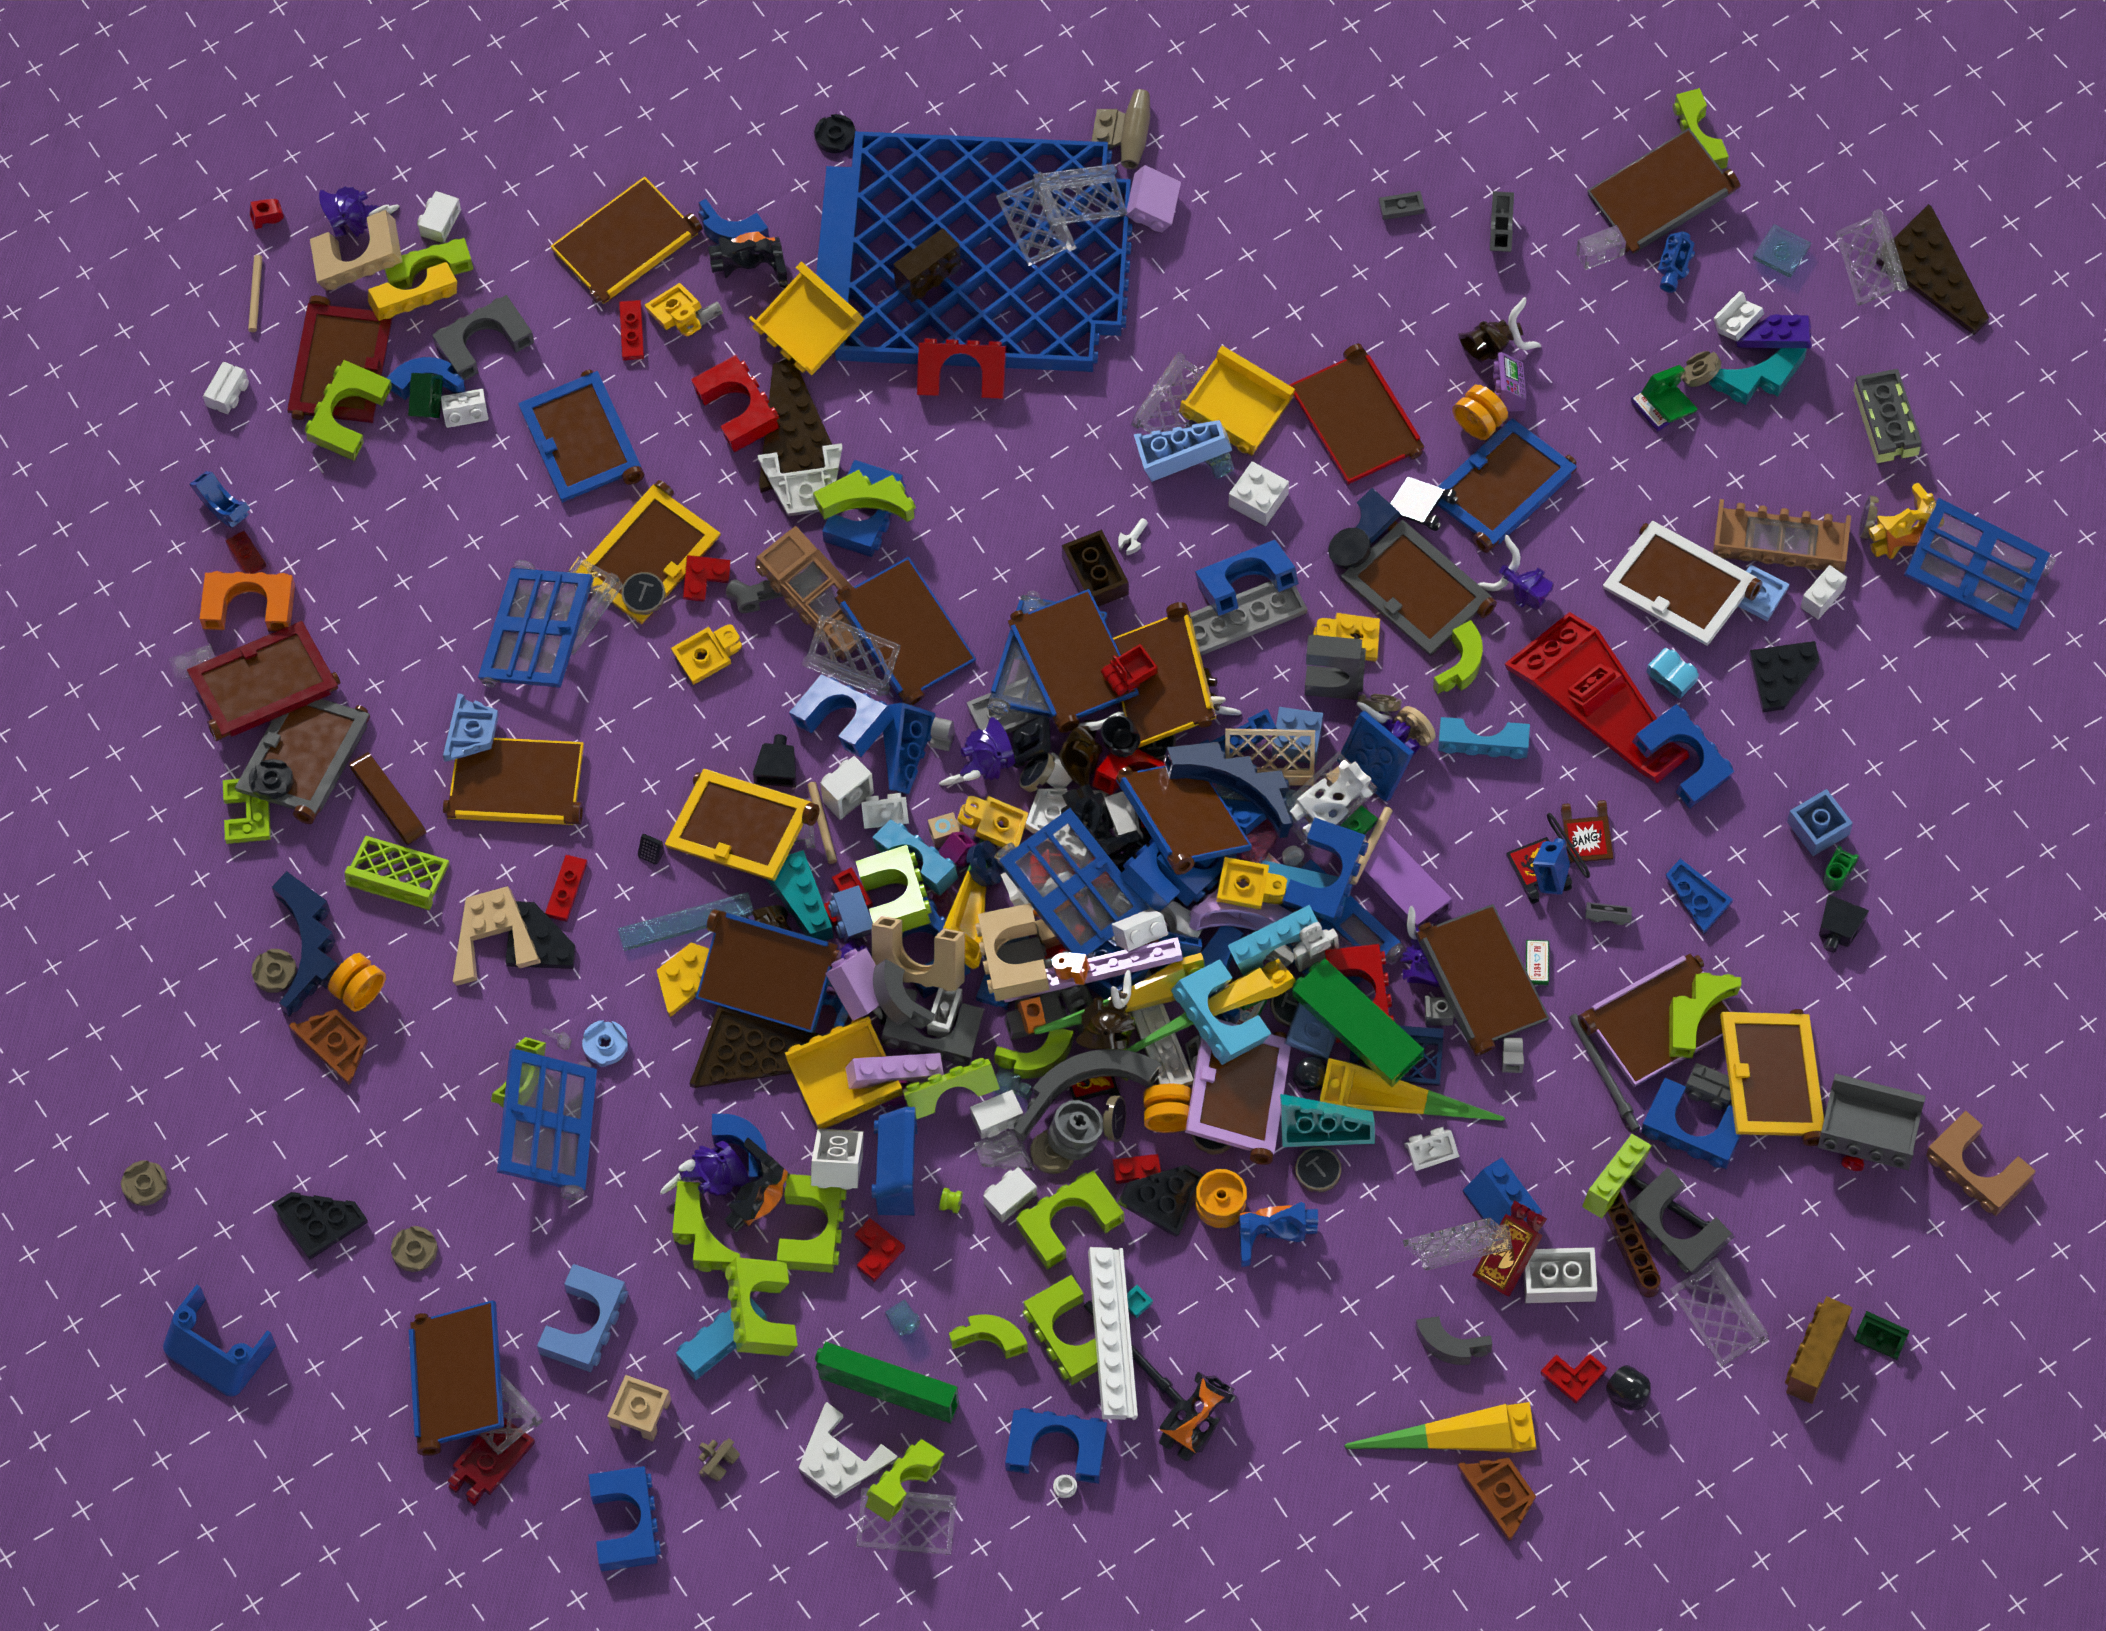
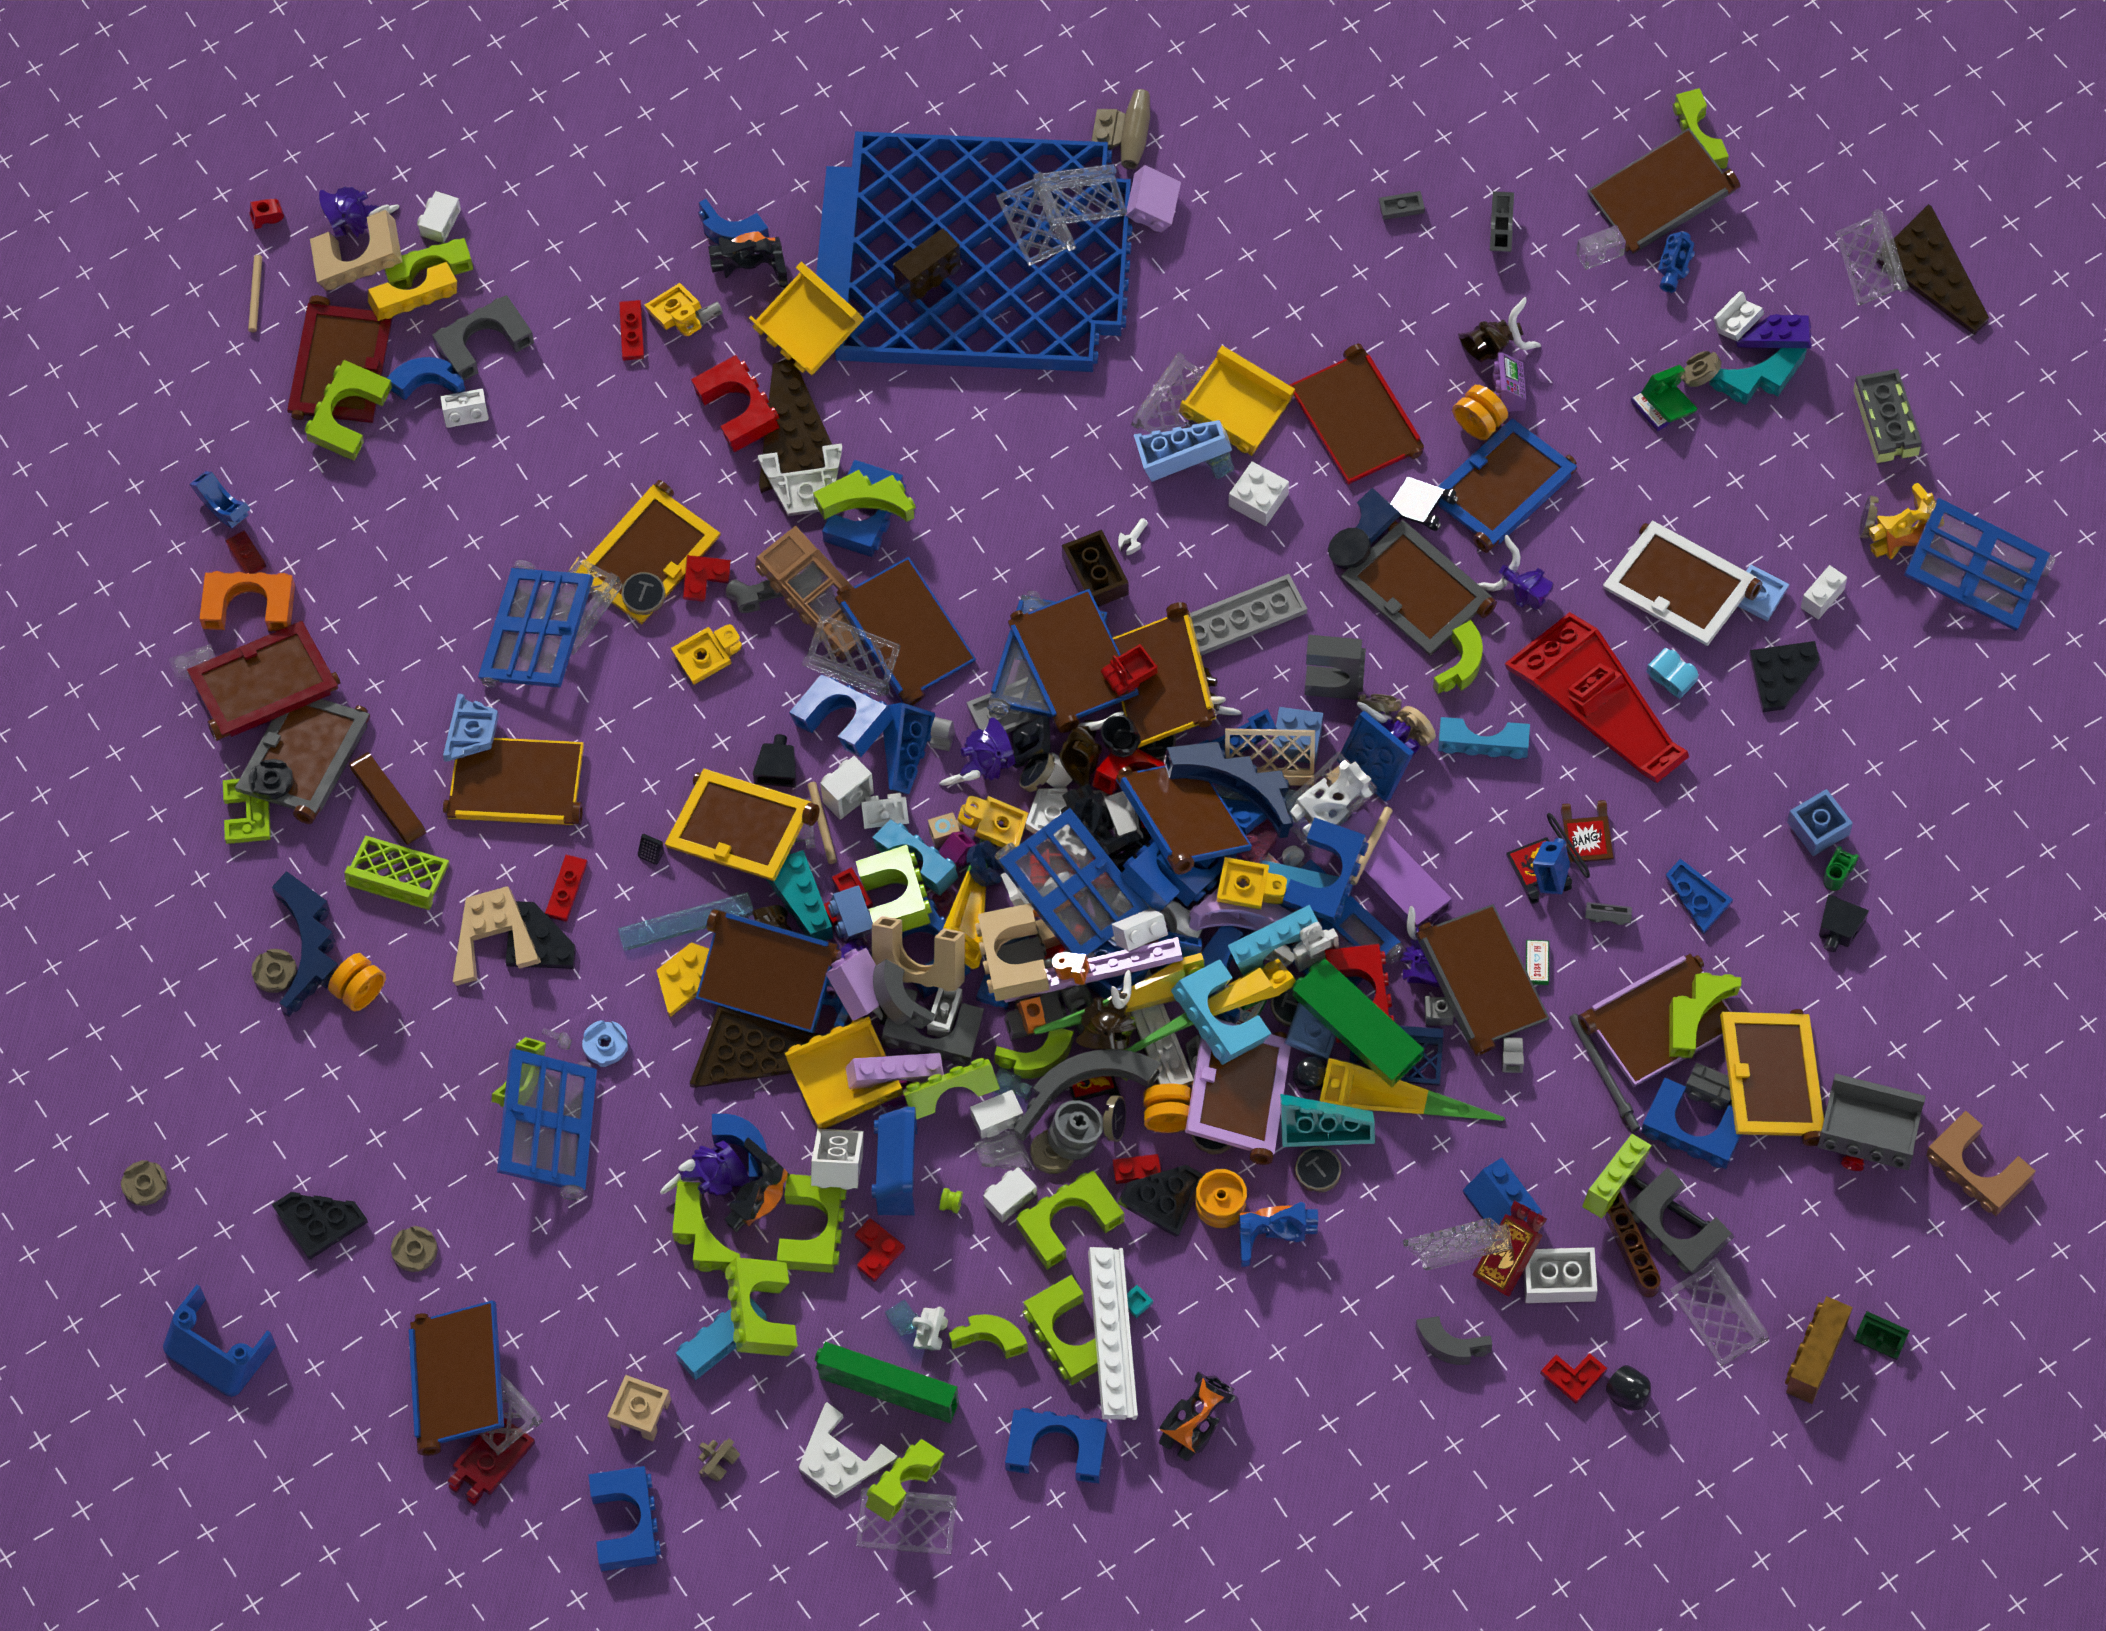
white brick [203,362,249,414] -> none
dark orange wing [289,1009,368,1085] -> none
dark green hinge [408,373,443,419] -> none
reddish brown door [518,369,645,503] -> none
medium blue arch [537,1264,628,1372] -> none
reddish brown door [551,176,703,304] -> none
black tile [814,114,856,154] -> none
red arch [917,338,1006,399] -> none
white plate [1053,1475,1077,1498] -> none
black bar [1084,1300,1183,1404] -> none
blue arch [1195,540,1299,616] -> none
yellow plate [1313,613,1380,662] -> none
green plate [1340,805,1378,835] -> none
yellow plate [1344,1402,1537,1453] -> none
white bracket [1404,1127,1459,1171] -> none
dark orange wing [1457,1458,1536,1541] -> none
blue arch [1632,704,1734,809] -> none
medium nougat window [1713,499,1851,573] -> none
clear light blue plate [1753,224,1811,278] -> none
none -> white hips [912,1307,948,1350]

